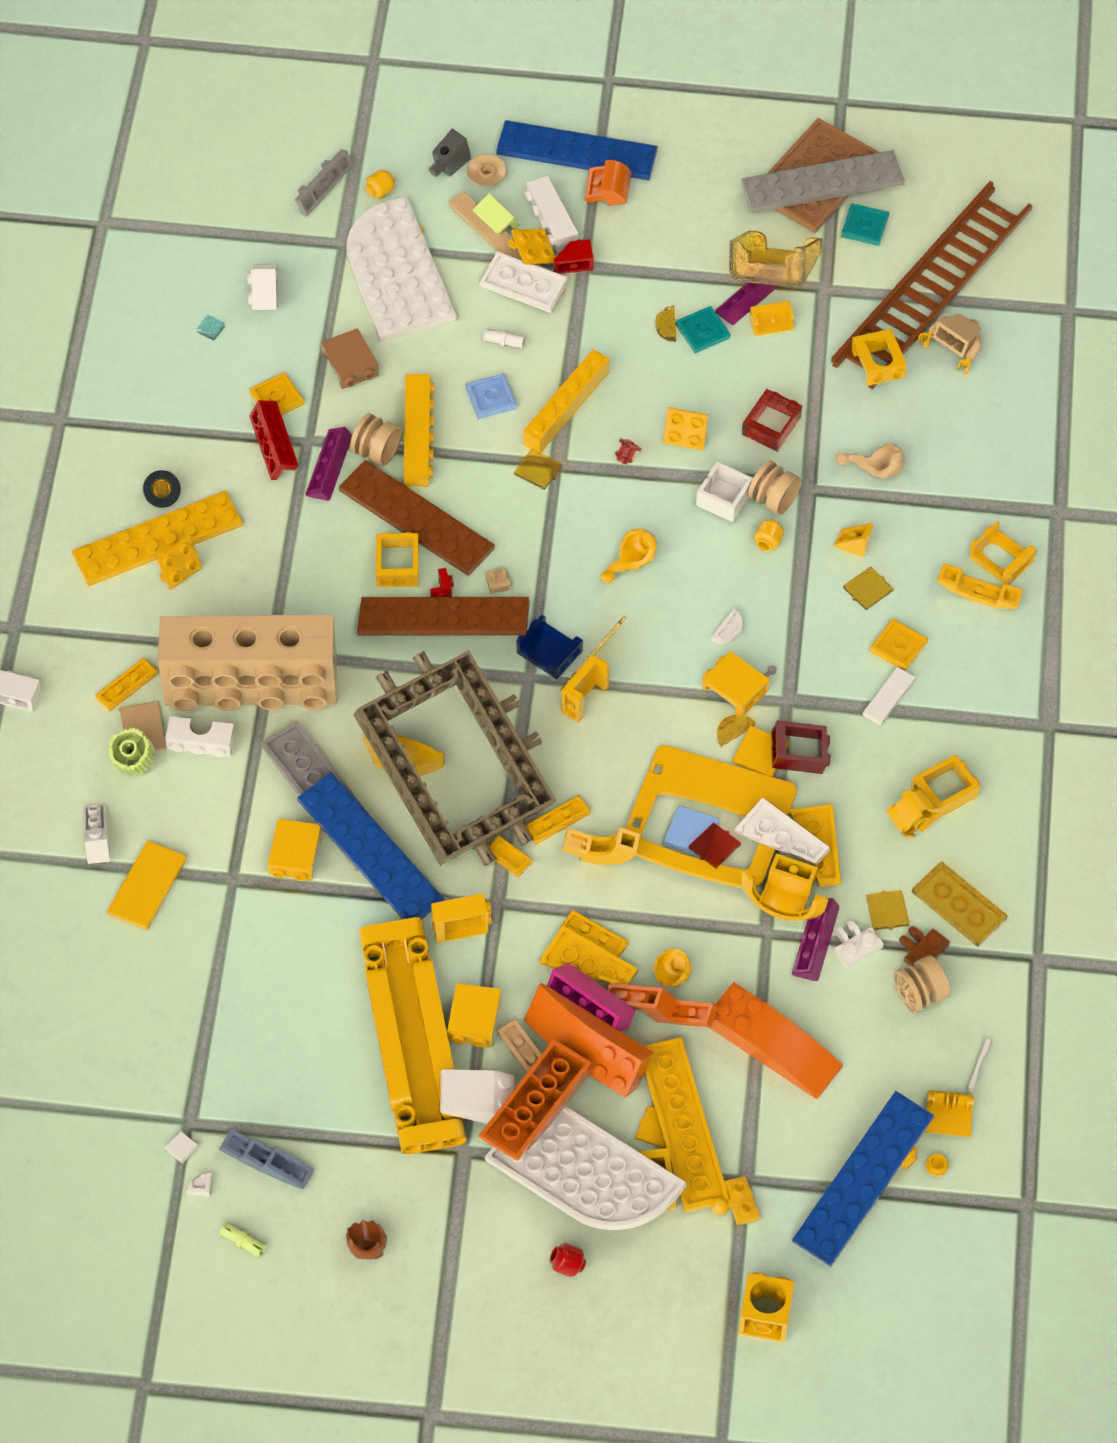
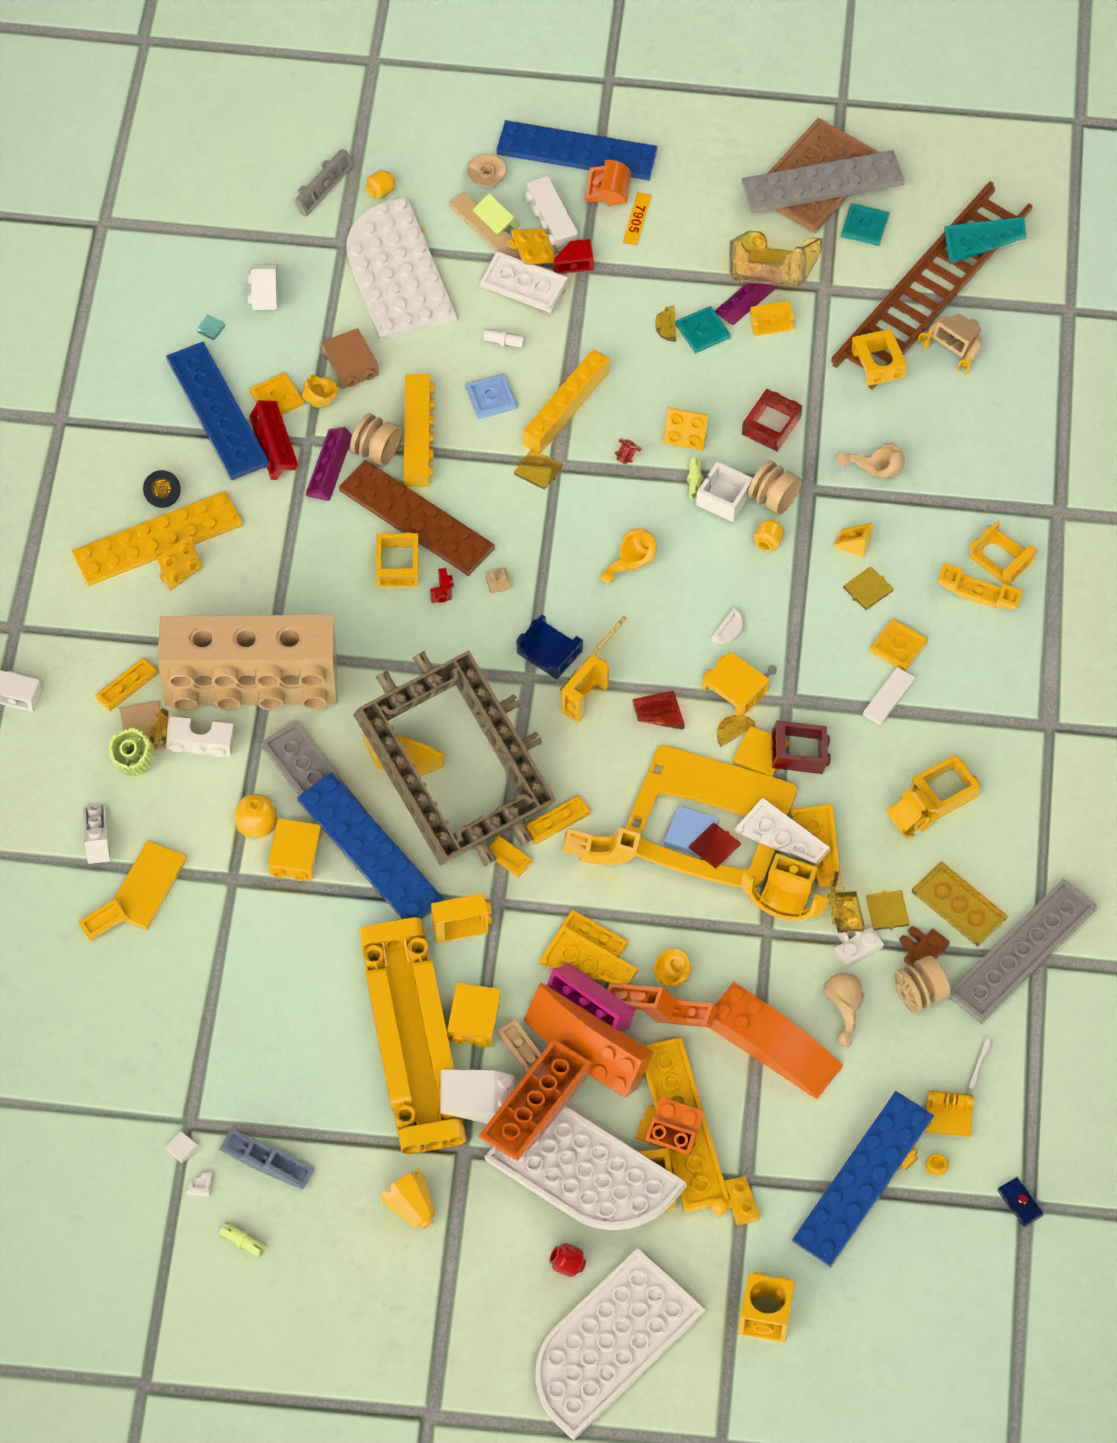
dark orange hair [346,1220,387,1260] -> none
dark orange plate [357,597,530,636] -> none
dark grey torso [429,128,472,177] -> none
magenta slope [792,898,840,981] -> none
none -> yellow tile [78,898,128,941]
none -> clear yellow tile [148,708,169,746]
none -> blue plate [166,341,269,481]
none -> yellow cylinder [234,794,278,838]
none -> yellow hair [302,375,338,408]
none -> yellow cone [380,1169,436,1229]
none -> white plate [535,1248,705,1441]
none -> yellow sticker [623,192,652,246]
none -> clear red wing [632,690,685,730]
none -> orange brick [645,1097,705,1155]
none -> yellowish green pin [687,458,703,500]
none -> tan hair [823,973,865,1046]
none -> clear yellow bracket [827,871,865,933]
none -> teal wing [944,217,1026,265]
none -> light grey plate [949,879,1097,1024]
none -> clear blue tile [998,1177,1044,1227]

